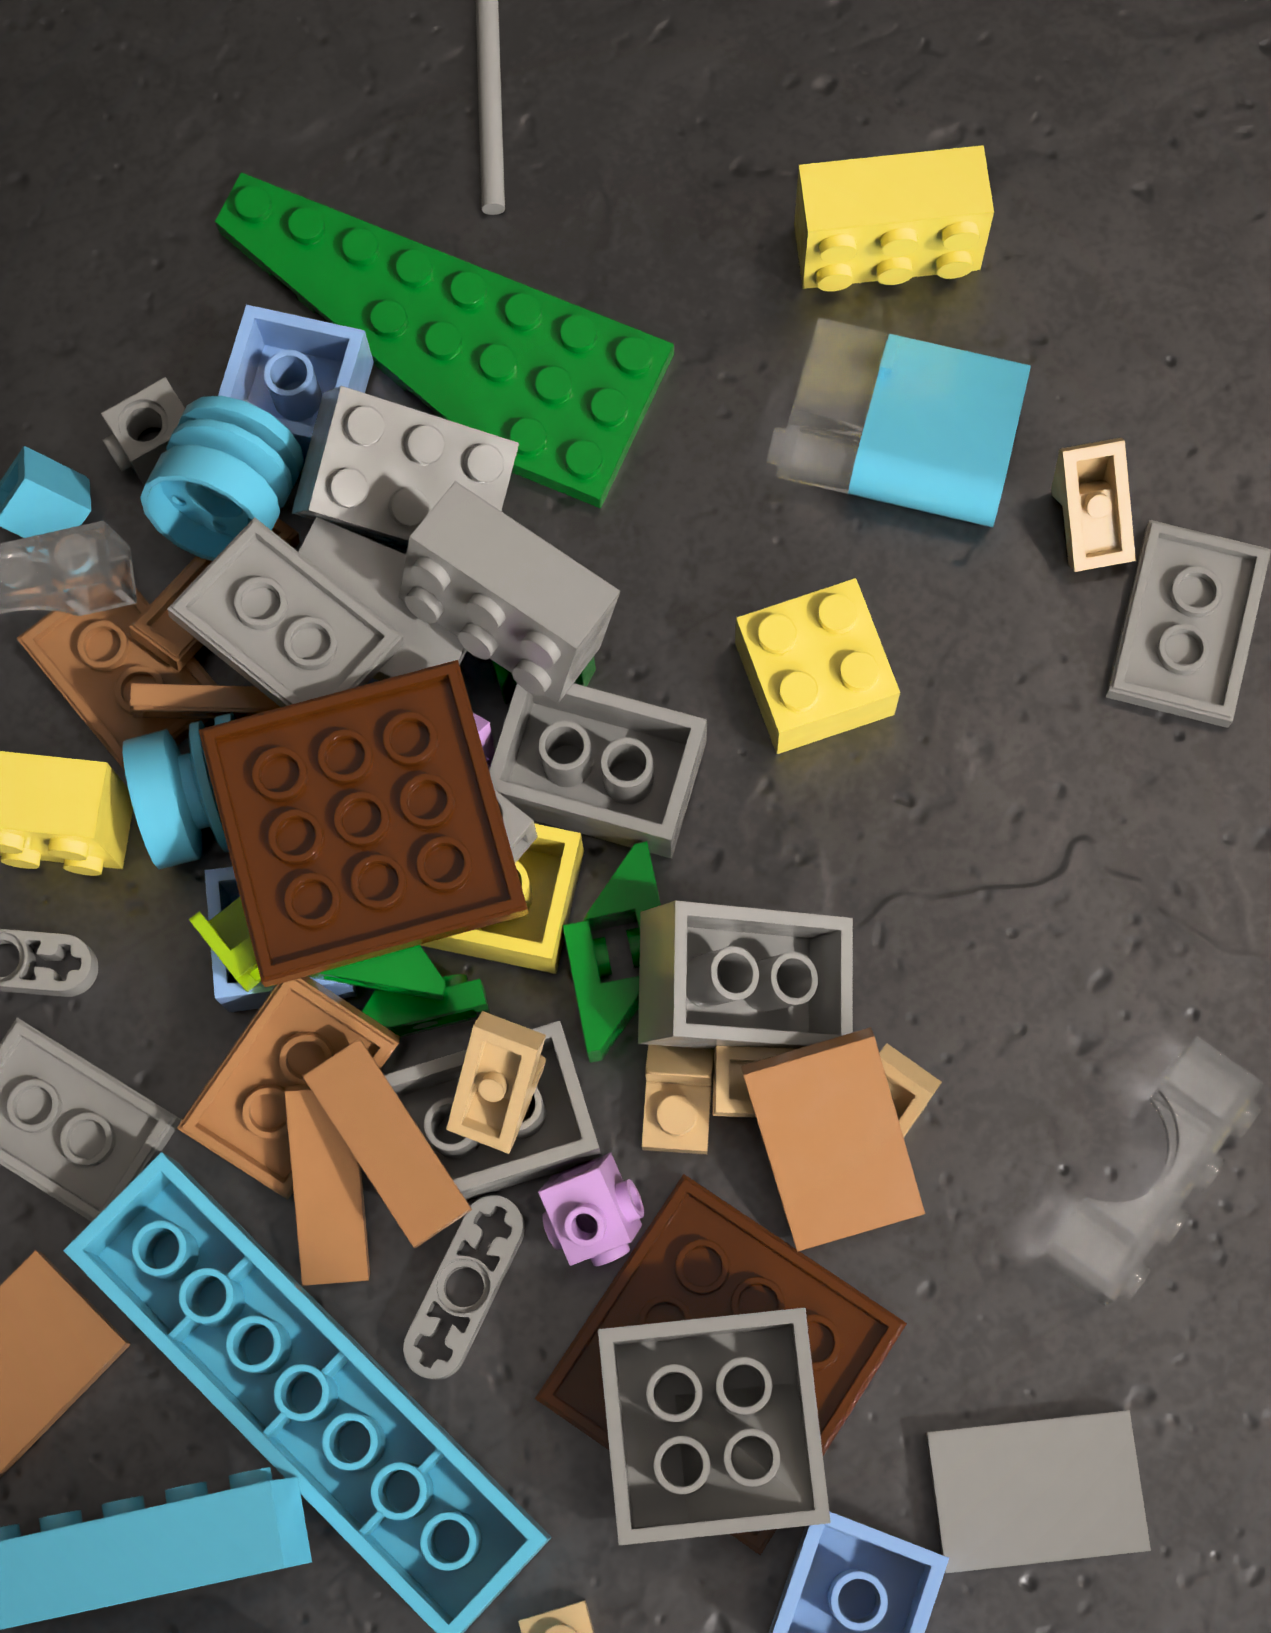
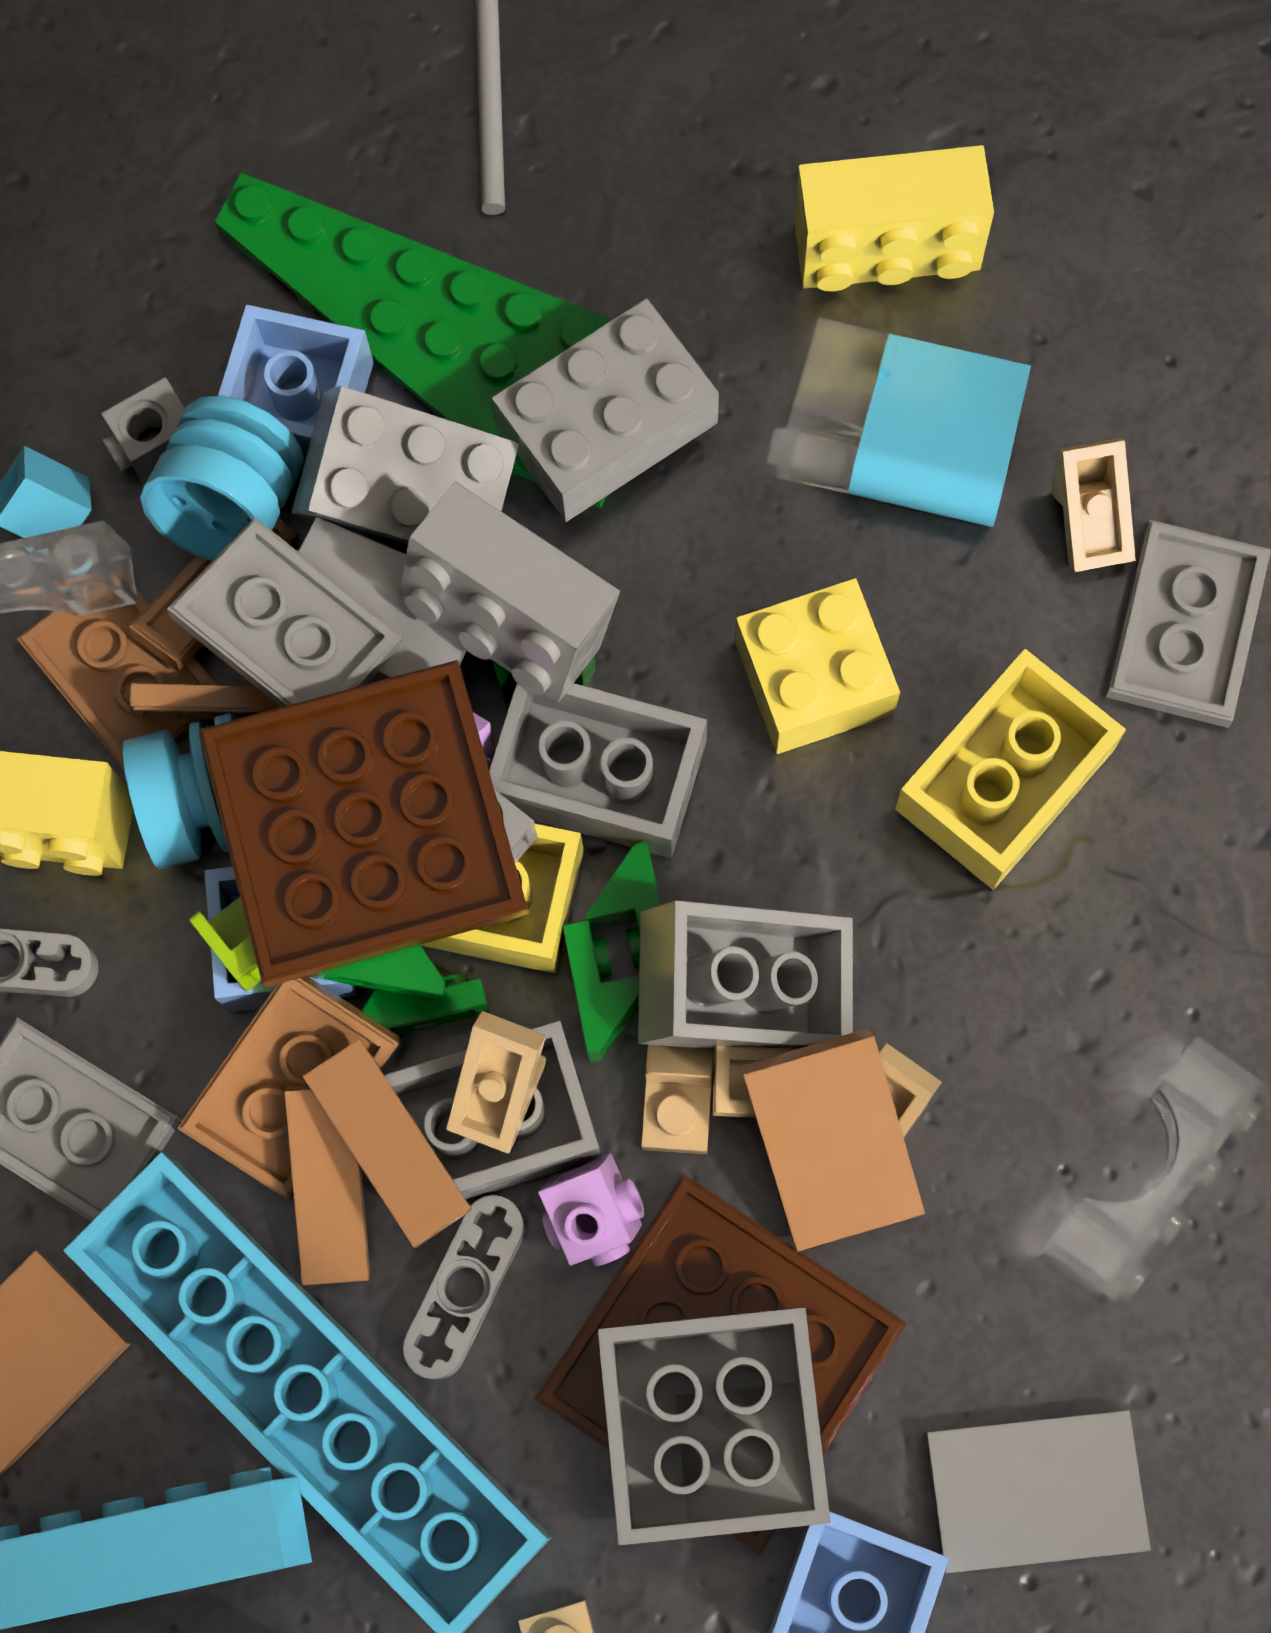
none -> light grey brick [492,298,719,522]
none -> light yellow brick [895,649,1126,890]

